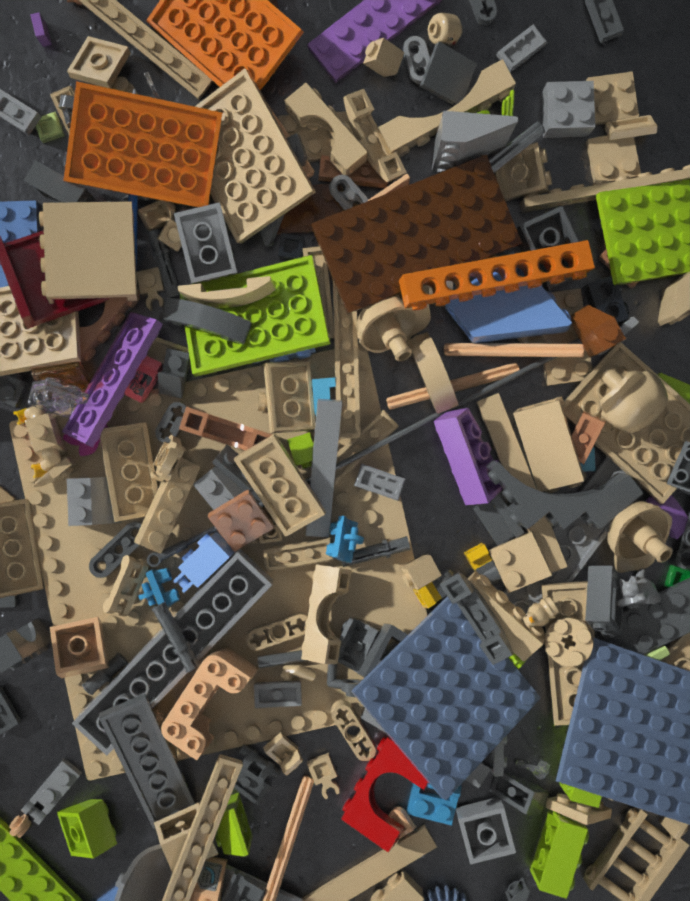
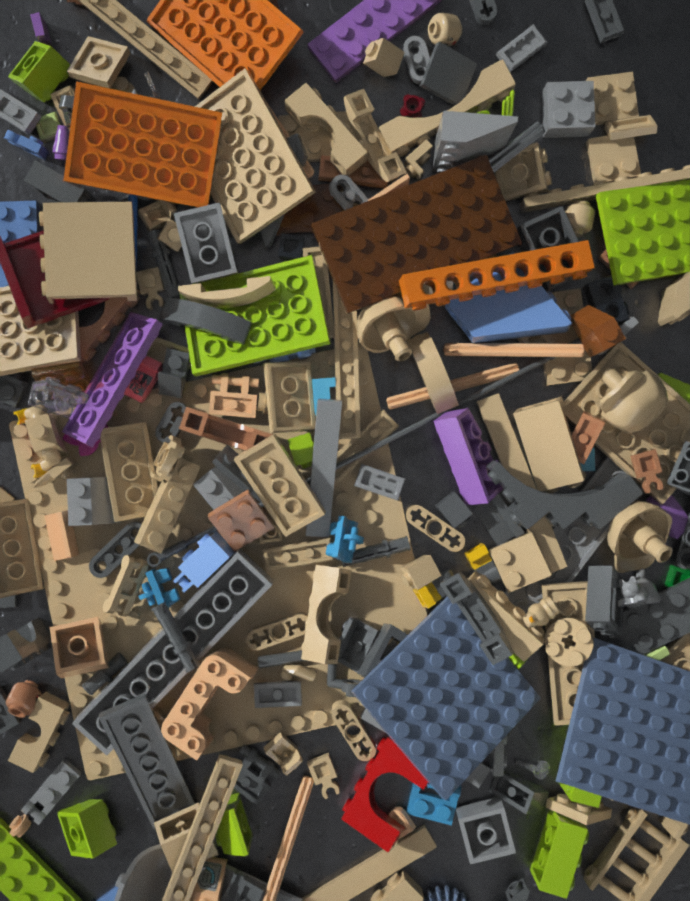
none -> medium blue plate [4,130,49,160]
none -> nougat head [6,680,42,718]
none -> lime slope [8,41,71,103]
none -> tan arch [8,692,70,773]
none -> light nougat panel [45,510,79,561]
none -> medium lavender cone [52,125,70,161]
none -> light nougat plate [209,373,259,418]
none -> dark red plate [400,94,425,118]
none -> tan bracket [404,139,433,181]
none -> tan beam [405,505,465,552]
none -> dark grey brick [435,491,473,528]
none -> tan head [565,200,595,237]
none -> nougat plate [630,449,663,493]

